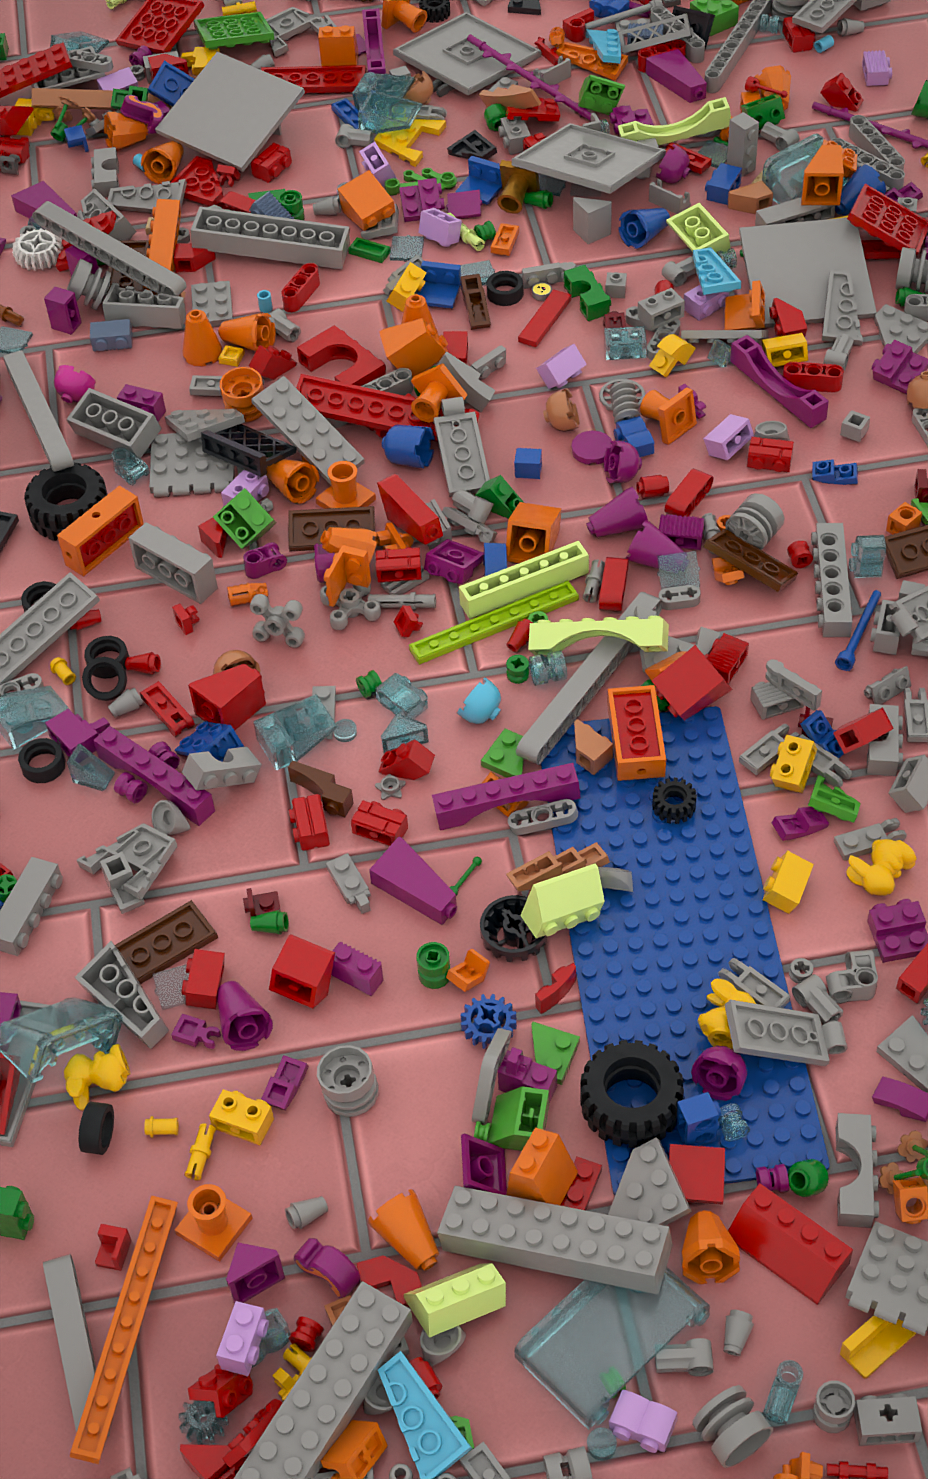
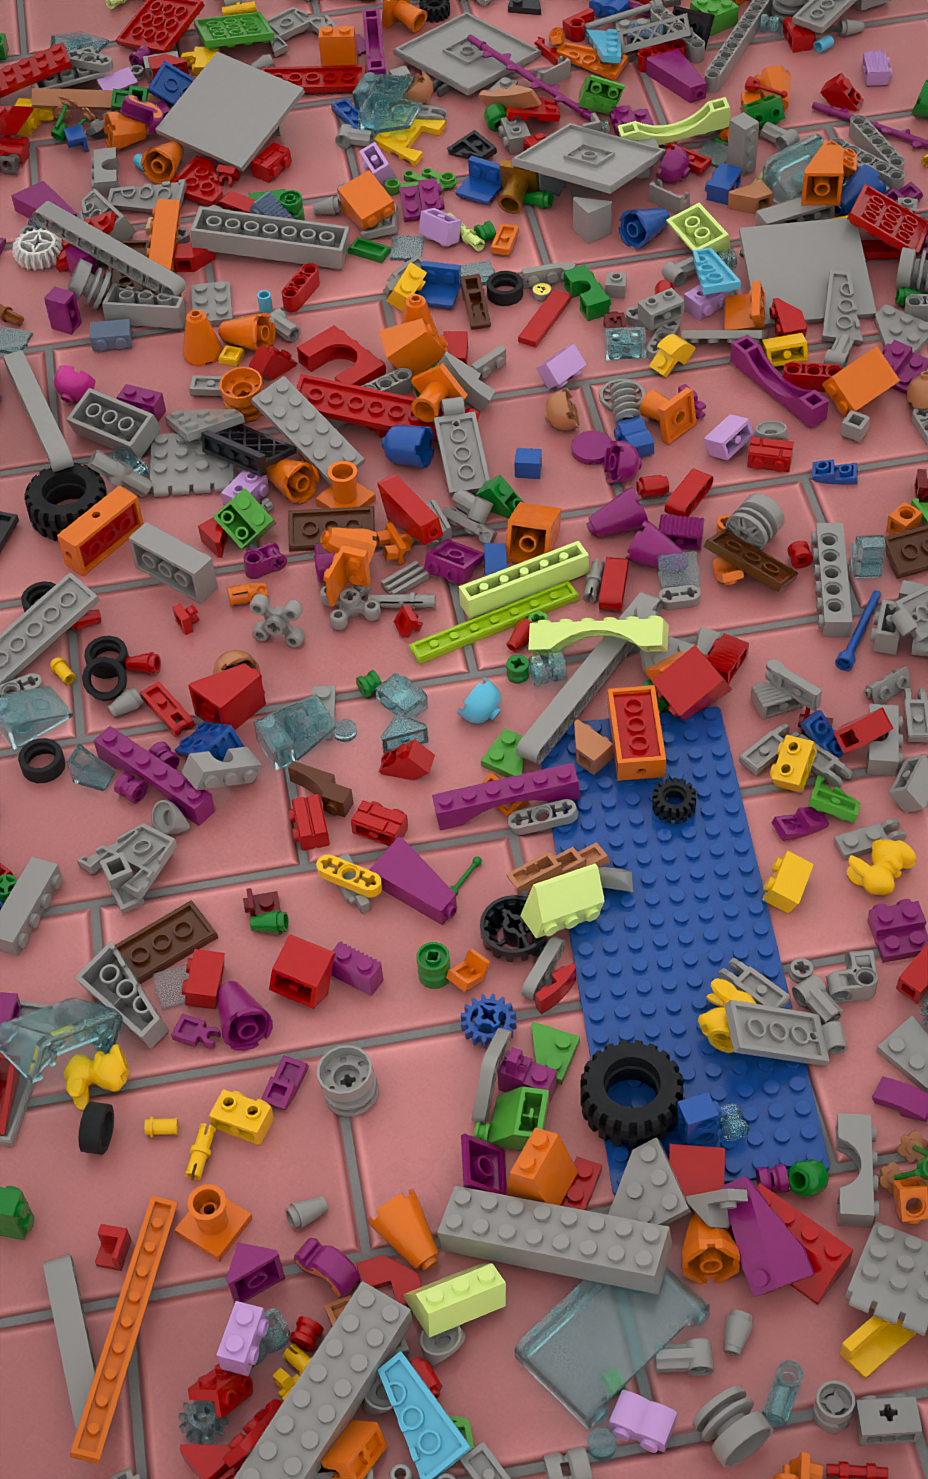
magenta hinge [45,708,110,764] -> none
light grey plate [375,774,406,800] -> none
red brick [376,547,422,583] -> none
magenta piece [446,190,483,219] -> none
magenta cylinder [691,1045,747,1101] -> none
light grey pin [702,513,720,554] -> none
clear light blue tile [707,339,731,367] -> none
none -> light grey piece [88,450,152,498]
none -> yellow beam [316,855,382,898]
none -> light grey beam [521,935,566,1001]
none -> light grey slope [686,1188,748,1228]
none -> magenta wedge [721,1176,815,1297]
none -> orange slope [822,346,900,418]

